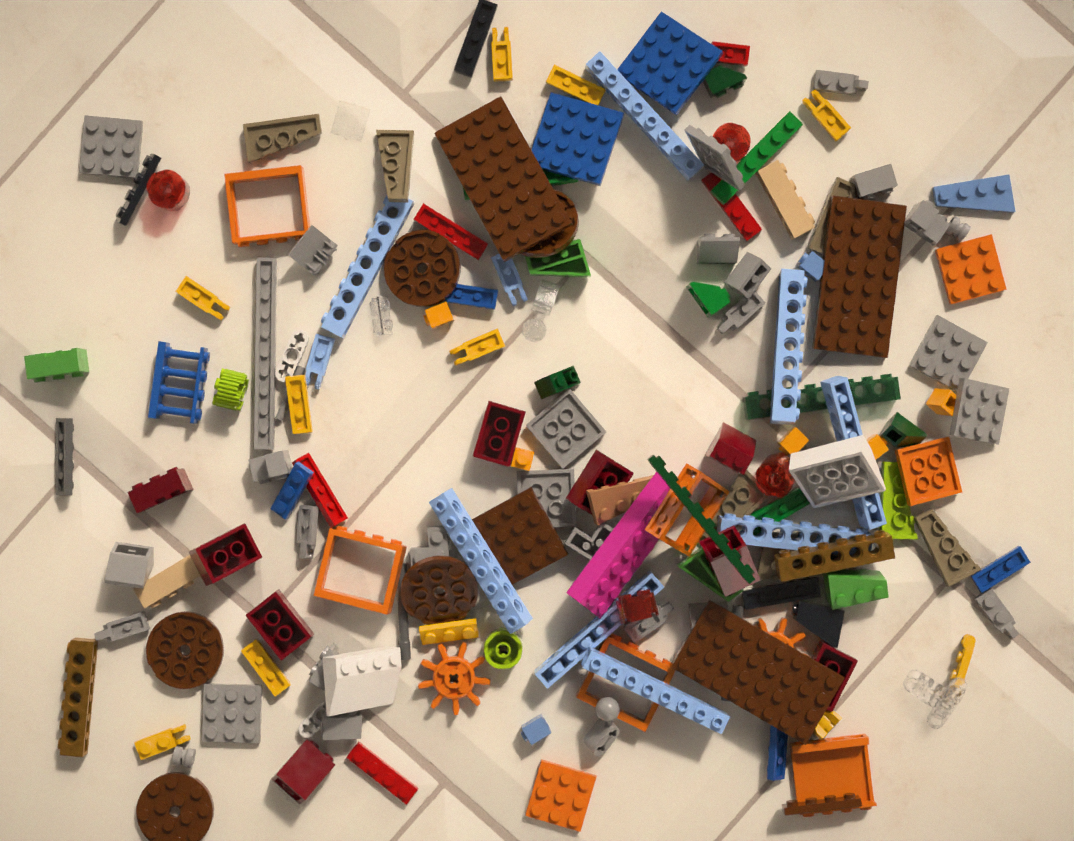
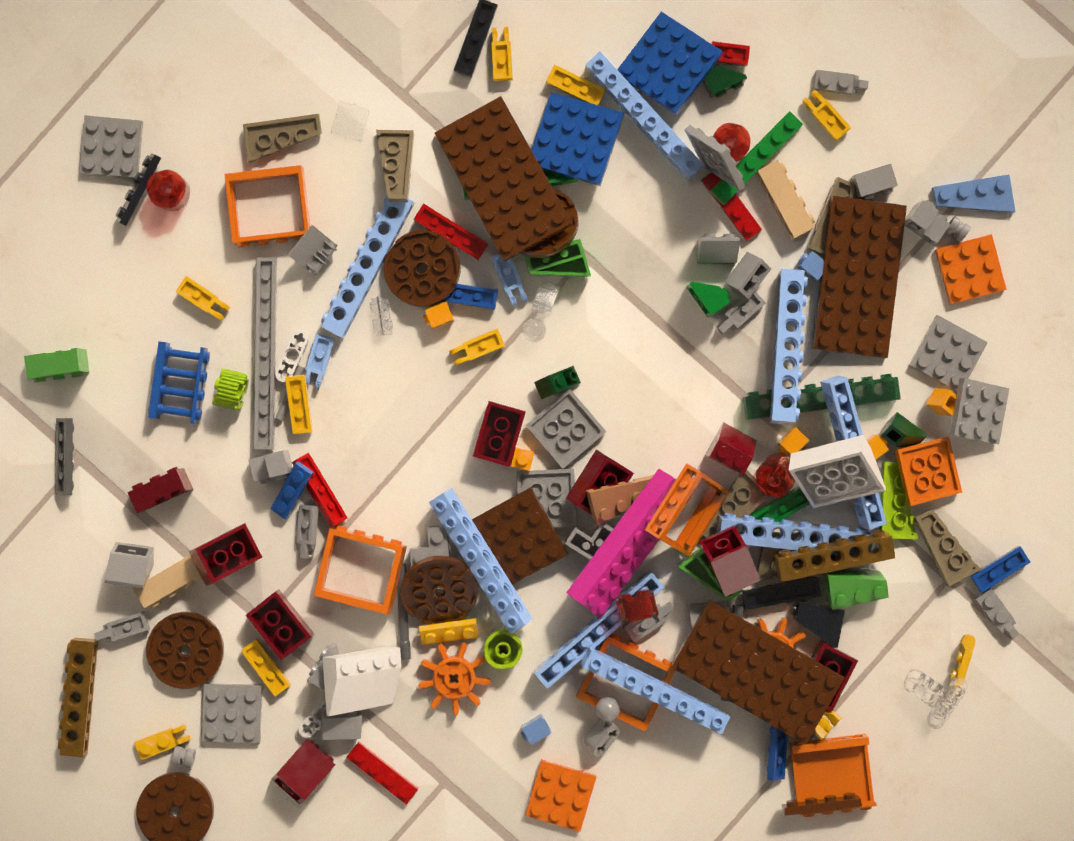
dark green plate [647,454,755,584] -> none

